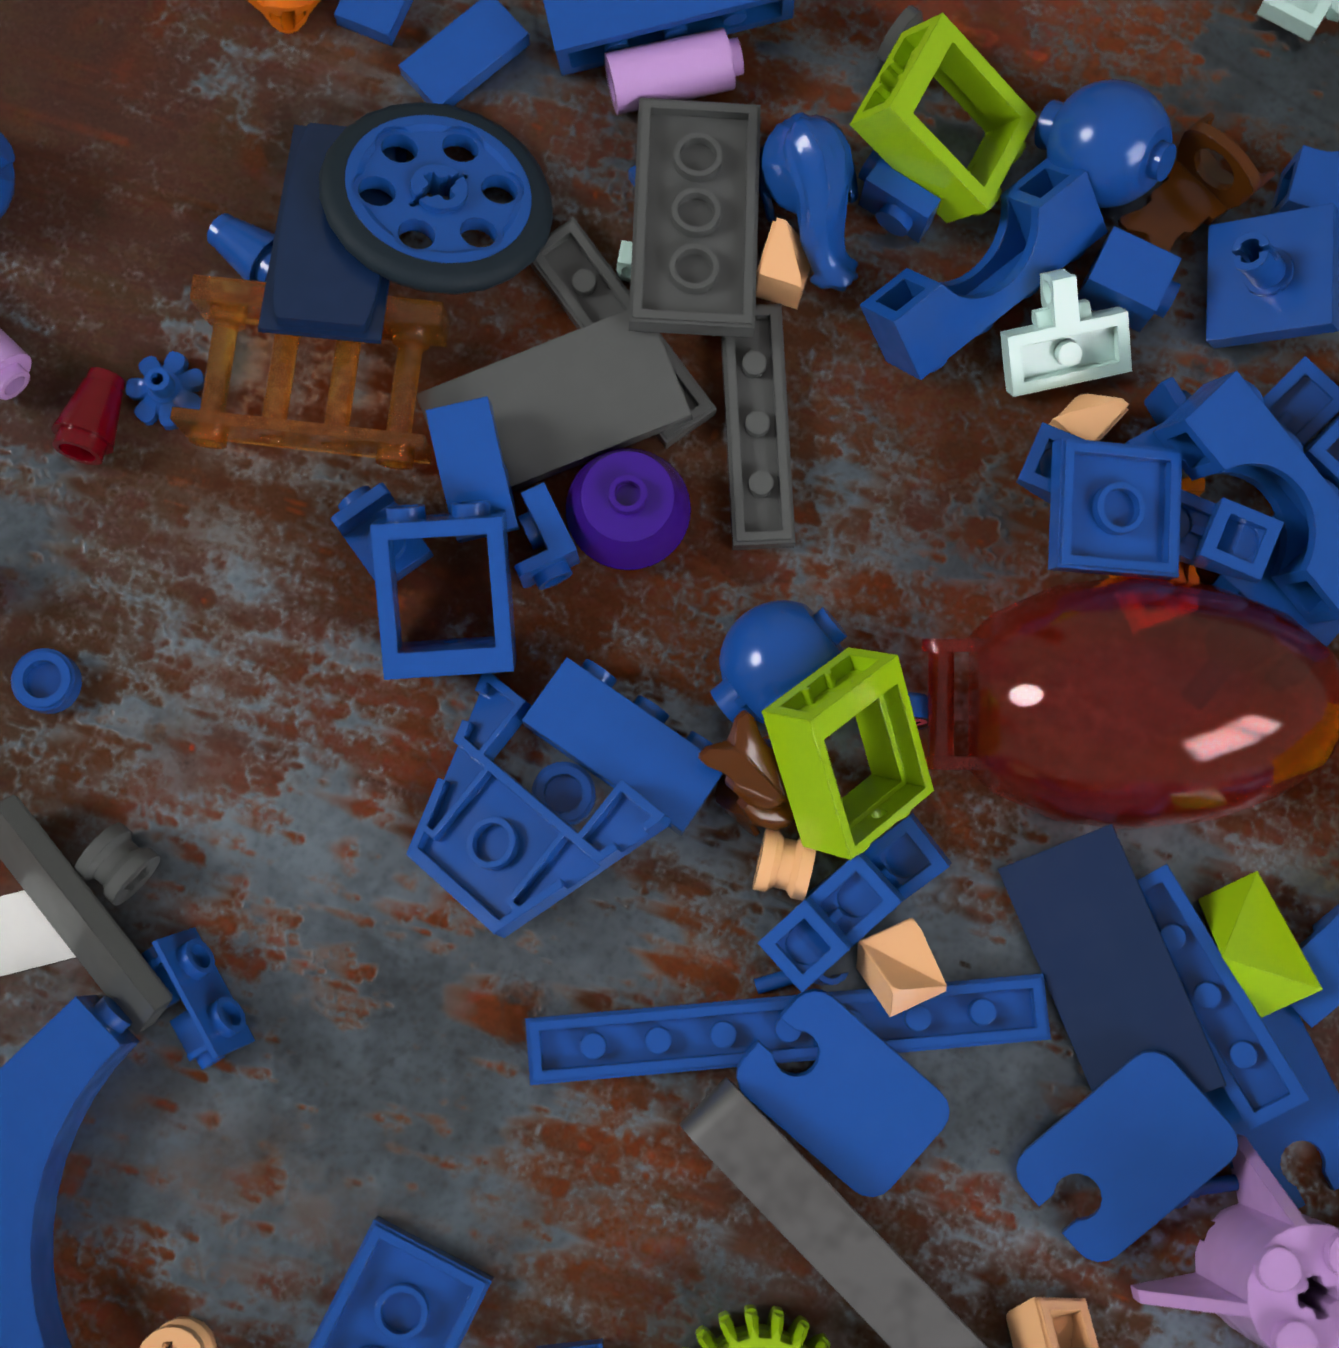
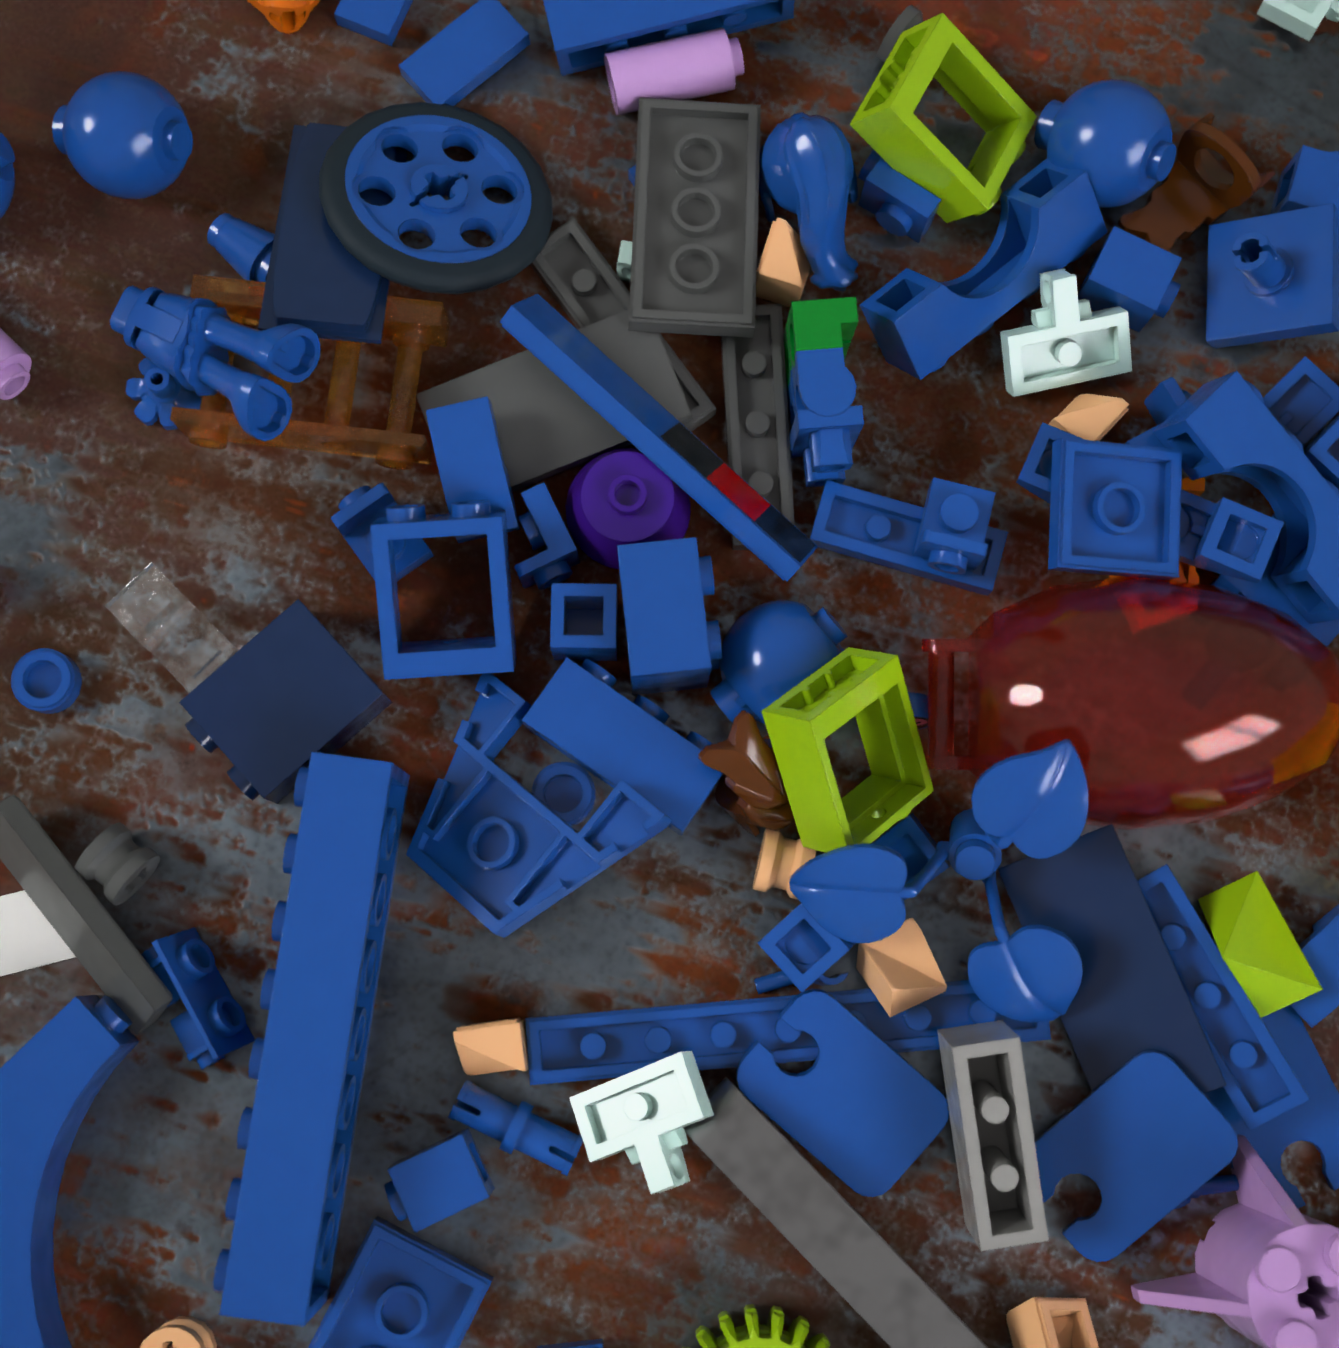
dark red cone [51,367,126,465] -> none
none -> blue brick [52,71,193,199]
none -> clear slope [105,562,239,693]
none -> blue piece [110,285,320,441]
none -> dark blue brick [179,599,392,804]
none -> blue brick [213,752,410,1327]
none -> blue brick [385,1127,495,1233]
none -> blue pin [448,1079,583,1176]
none -> light nougat slope [453,1017,529,1076]
none -> blue tile [500,293,818,581]
none -> blue brick [550,583,618,661]
none -> light aqua hinge [569,1051,714,1194]
none -> blue brick [617,537,722,695]
none -> blue hips [783,297,864,487]
none -> blue plant [789,739,1088,1022]
none -> blue plate [809,480,1008,596]
none -> blue bracket [913,477,996,574]
none -> light grey brick [937,1020,1049,1251]

